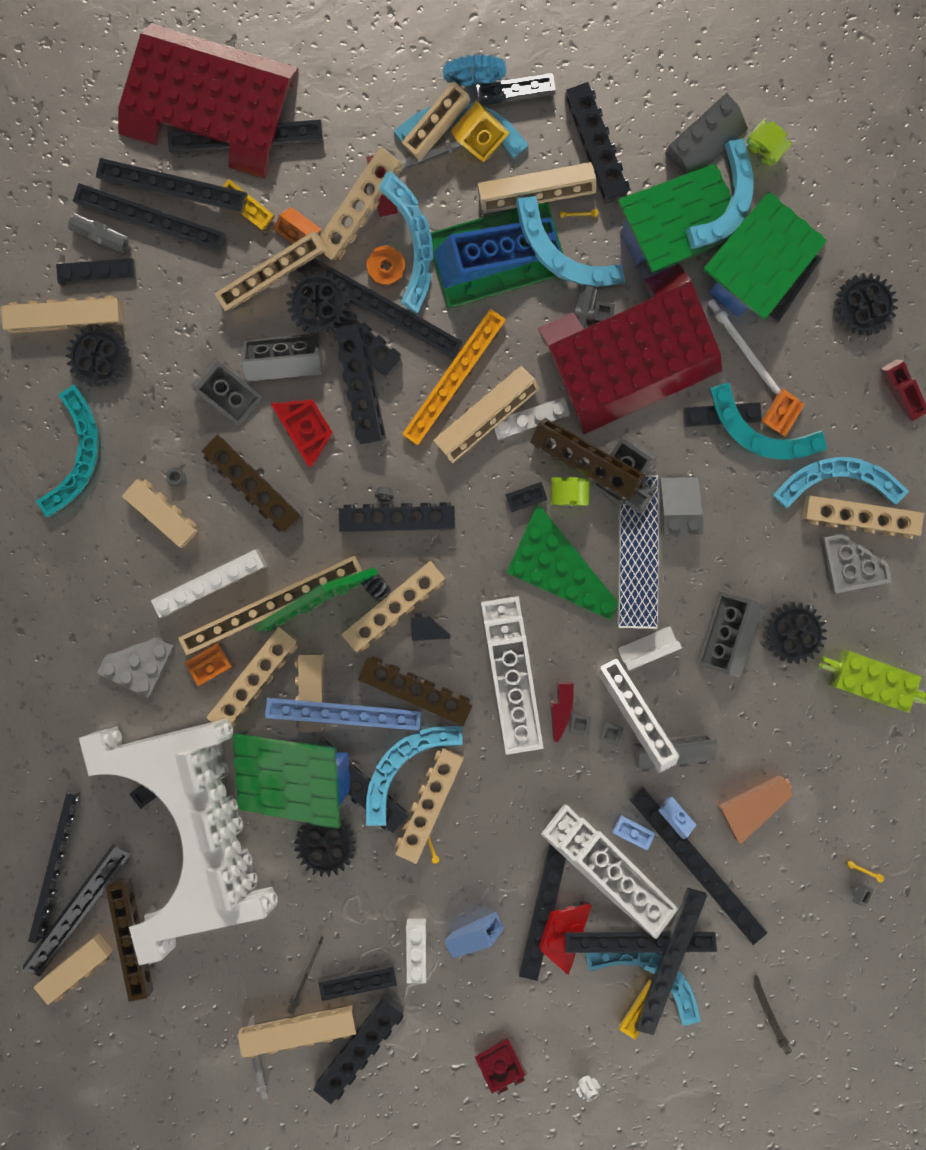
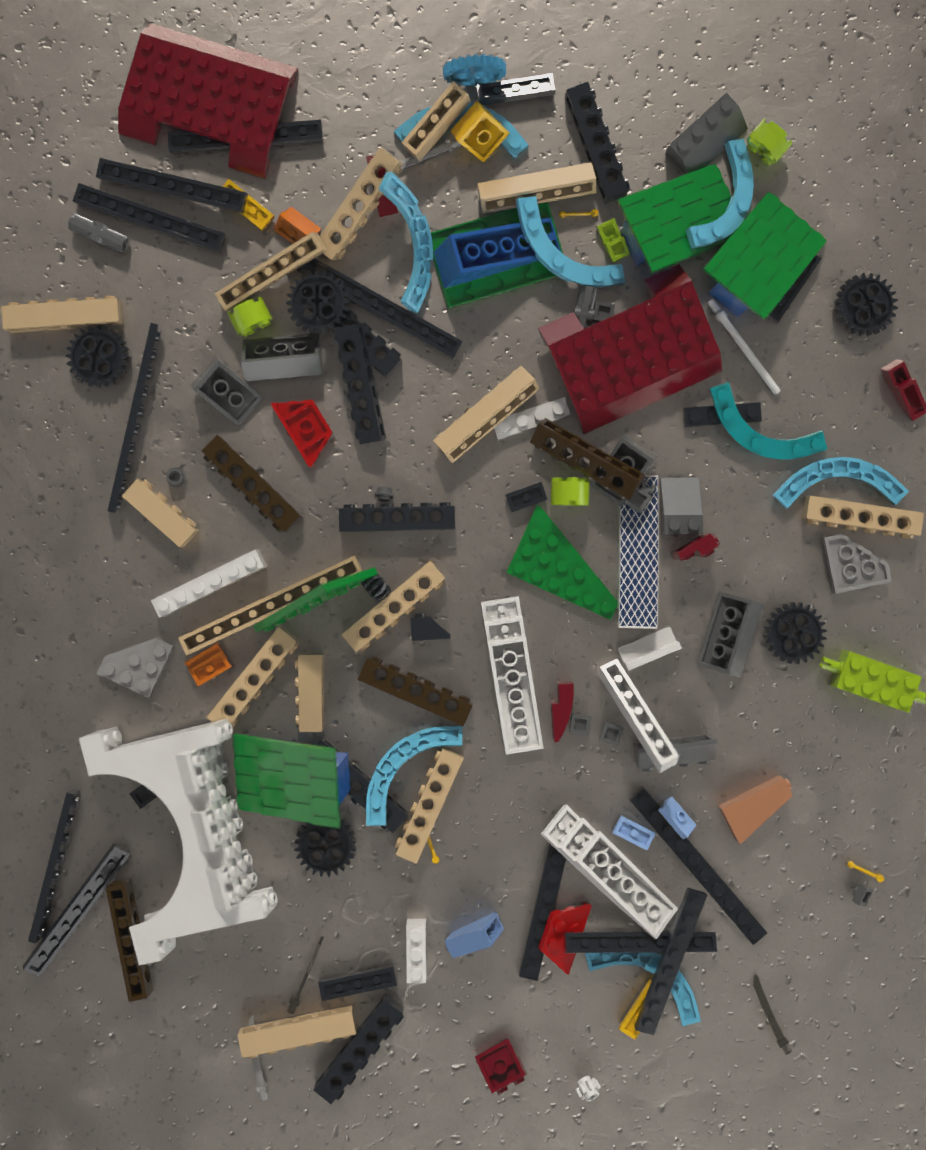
tan brick [33,933,113,1005] -> none
teal plate [36,384,99,518] -> none
black plate [56,258,136,285] -> none
medium blue plate [265,698,421,730] -> none
orange plate [367,245,405,286] -> none
light orange plate [402,308,506,446] -> none
orange plate [761,389,805,437] -> none
none -> black plate [107,323,161,513]
none -> lime brick [227,297,273,338]
none -> lime slope [596,218,630,262]
none -> dark red plate [670,533,720,561]

